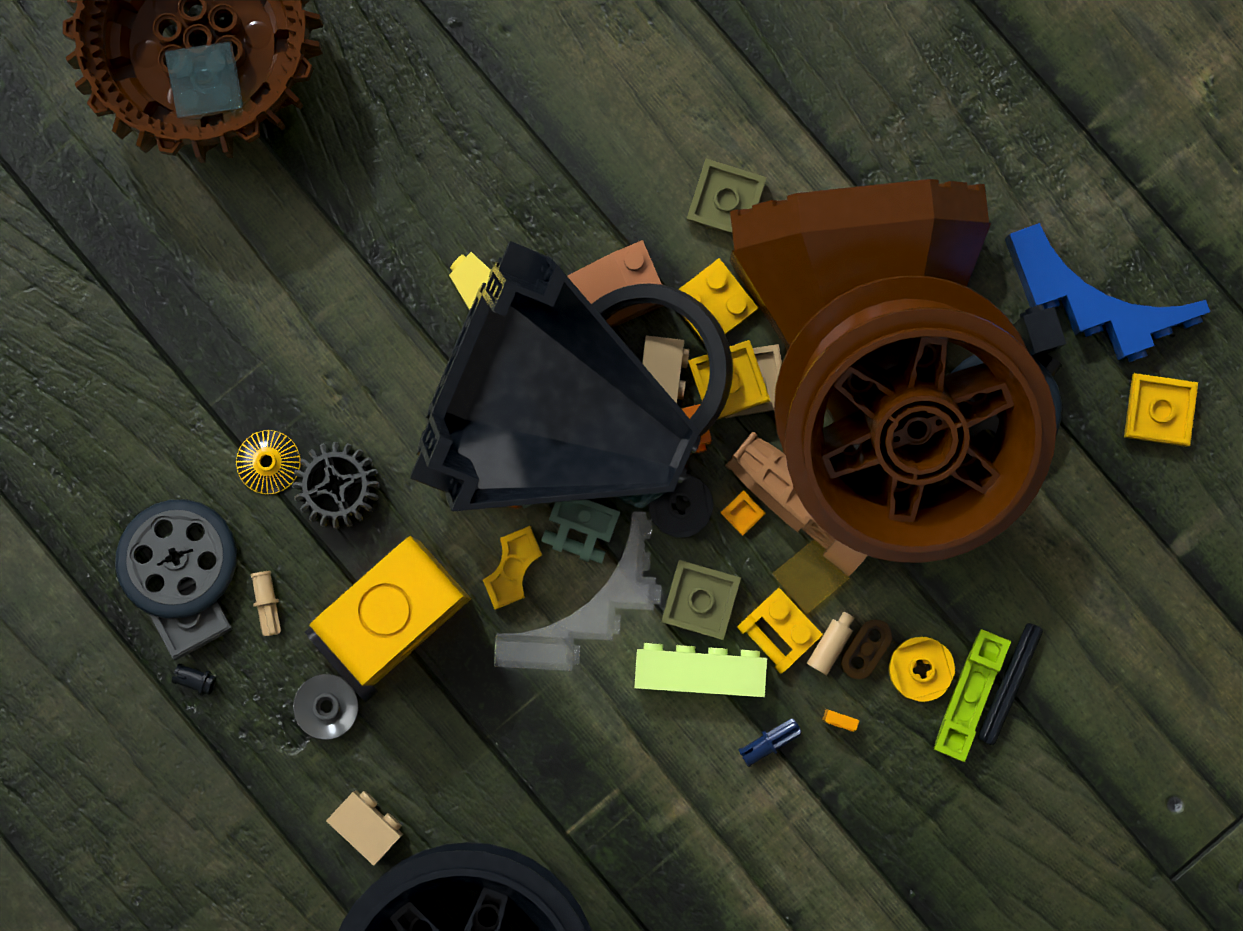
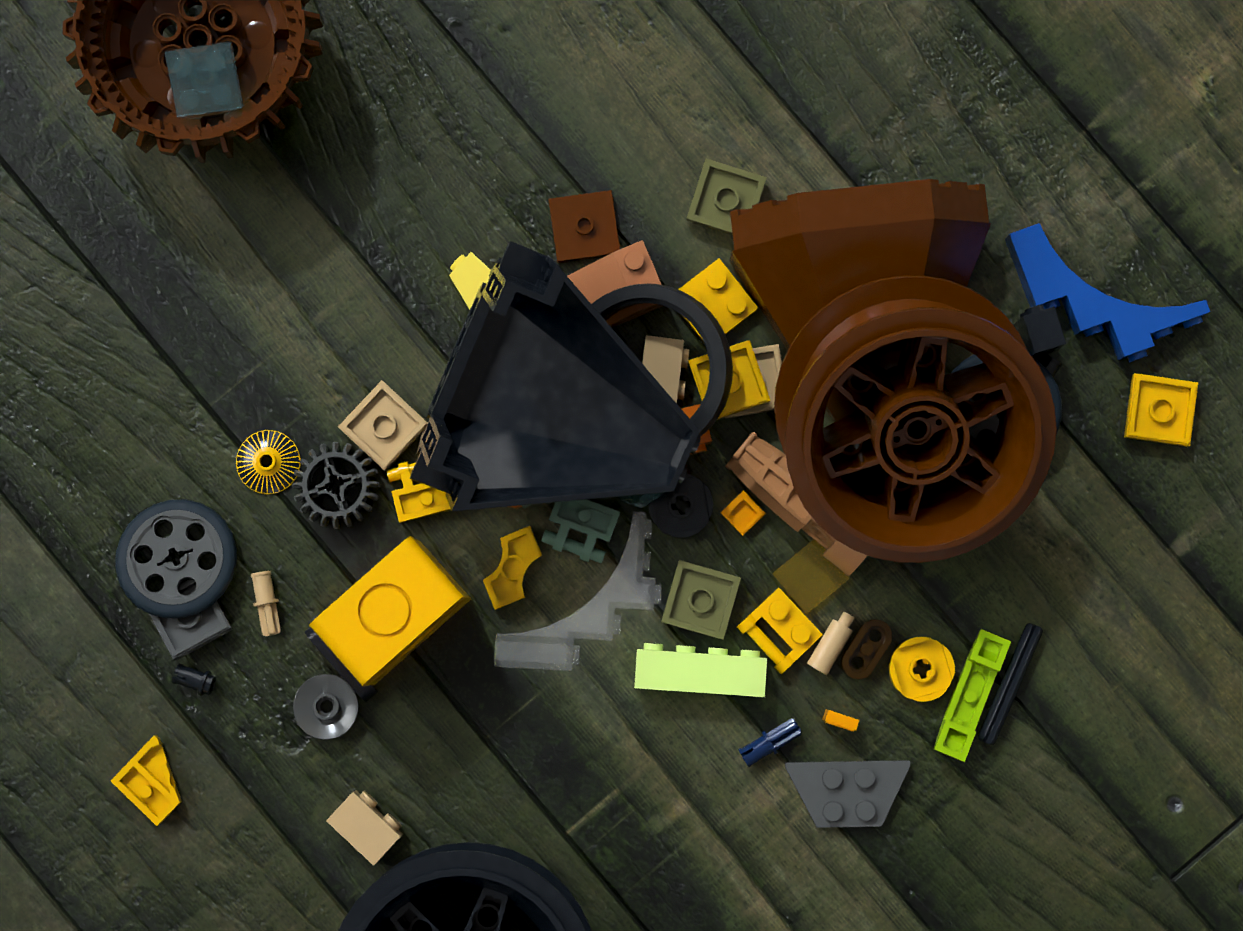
none -> yellow wing [111,735,182,826]
none -> tan plate [338,380,428,471]
none -> yellow plate [386,461,451,523]
none -> reddish brown plate [548,190,620,263]
none -> dark grey wing [784,760,910,828]

